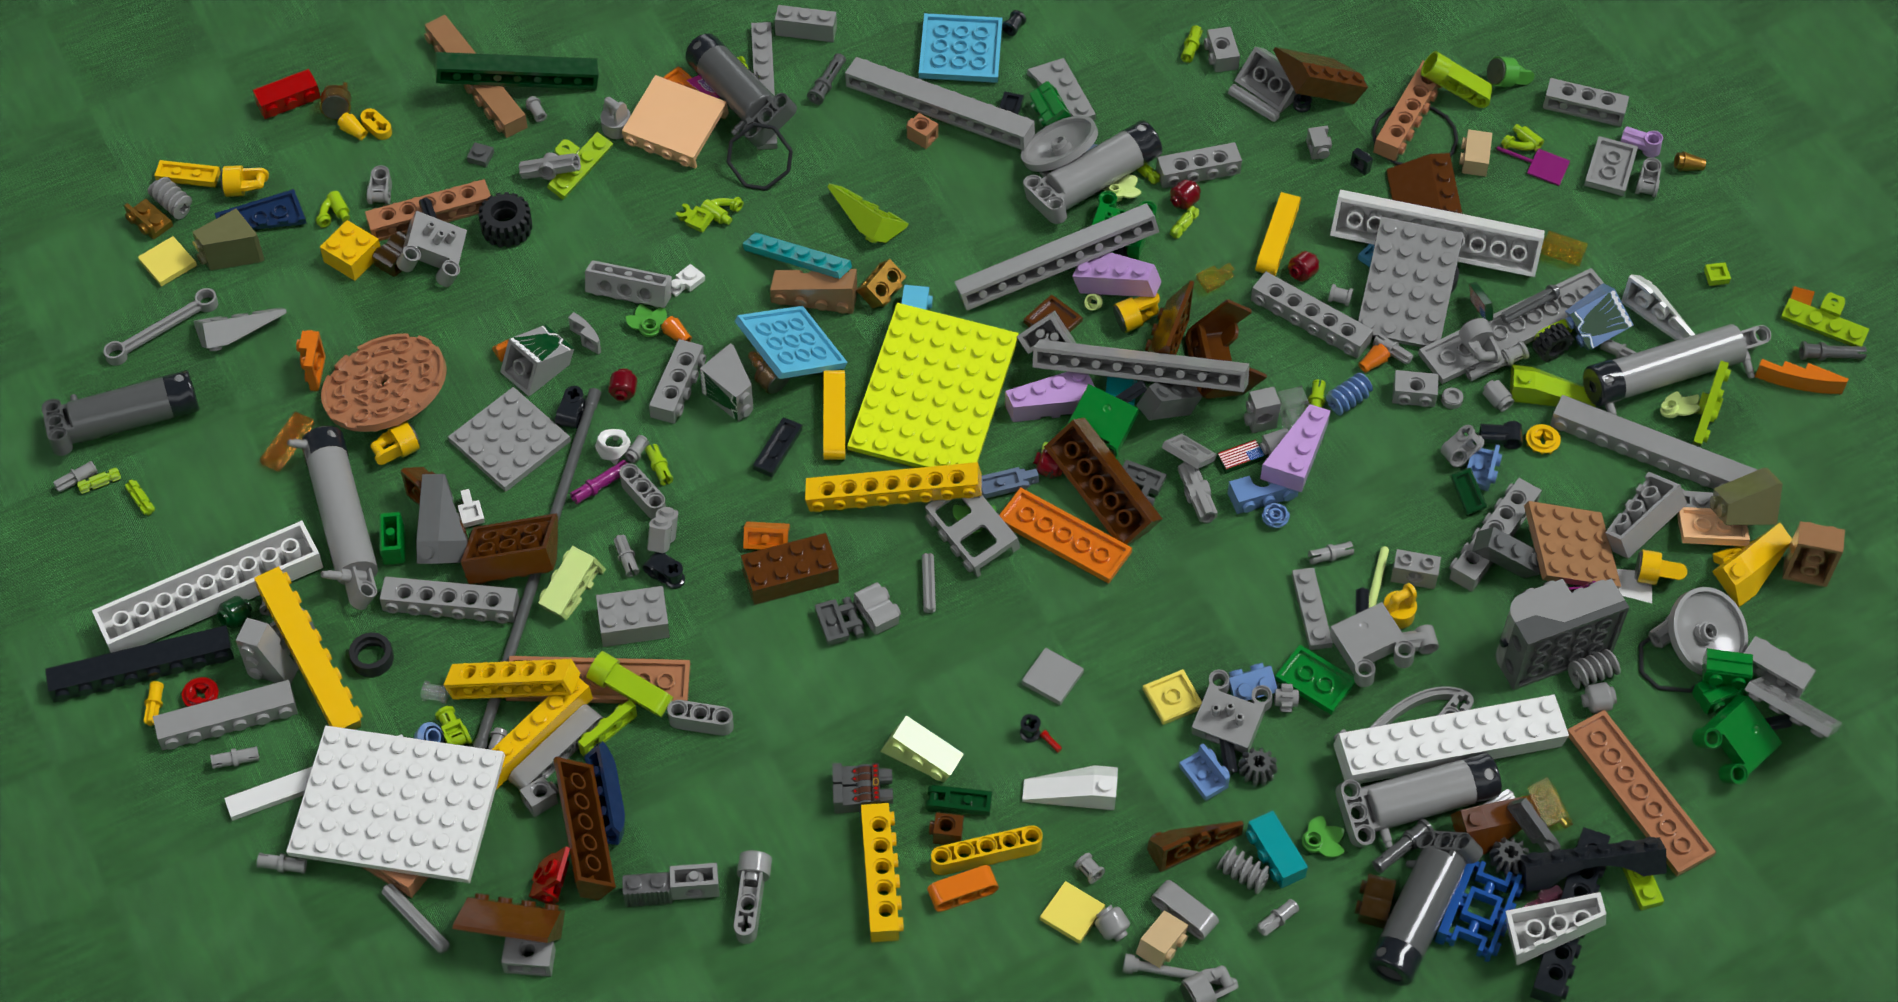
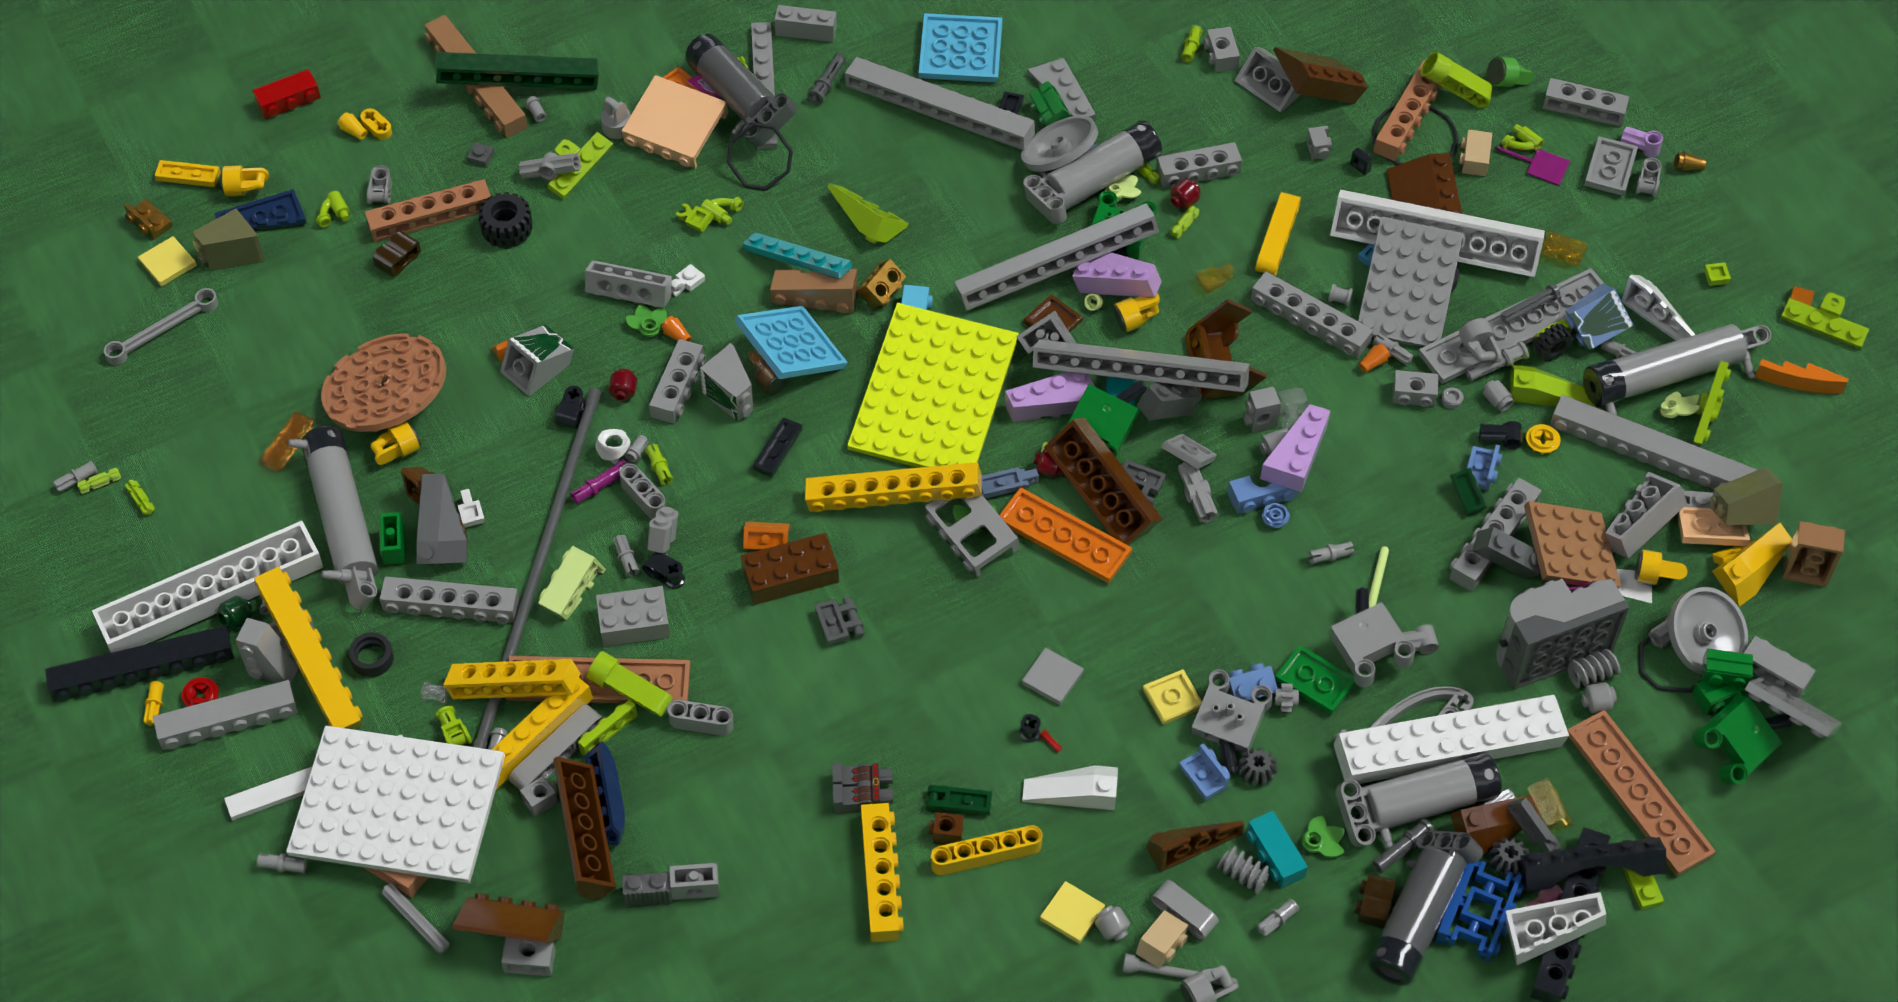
dark grey piece [42,370,199,456] -> none
light grey piece [148,177,192,219] -> none
light grey wedge [193,308,287,351] -> none
light grey pin [210,746,259,769] -> none
orange plate [296,330,326,391] -> none
piece [320,82,352,120] -> none
yellow brick [320,220,381,281] -> none
light grey piece [396,197,467,287] -> none
medium blue cone [414,722,444,743] -> none
light grey plate [448,387,571,492] -> none
reddish brown slope [461,513,558,584] -> none
red piece [529,846,570,904] -> none
light grey slope [568,312,601,355] -> none
light grey beam [734,850,772,944] -> none
yellow beam [823,370,845,460] -> none
light grey brick [854,582,901,635] -> none
yellowish green wedge [880,716,963,782] -> none
nougat brick [906,113,938,149] -> none
light grey axle [922,553,936,613] -> none
orange beam [927,865,999,912] -> none
black bush [1002,10,1027,36] -> none
light grey bush [1074,853,1105,884] -> none
reddish brown slope [1145,280,1194,355] -> none
tile [1216,439,1265,473] -> none
light grey axle [1228,84,1280,122] -> none
dark red head [1288,251,1319,282] -> none
light grey plate [1291,568,1333,650] -> none
black bush [1293,94,1312,113] -> none
lime pin [1308,379,1326,408] -> none
medium blue piece [1326,373,1373,416] -> none
yellow piece [1383,583,1417,629] -> none
light grey brick [1391,549,1441,589] -> none
light grey piece [1441,425,1484,467] -> none
dark green tile [1469,282,1493,321] -> none
dark grey pin [1799,341,1867,361] -> none

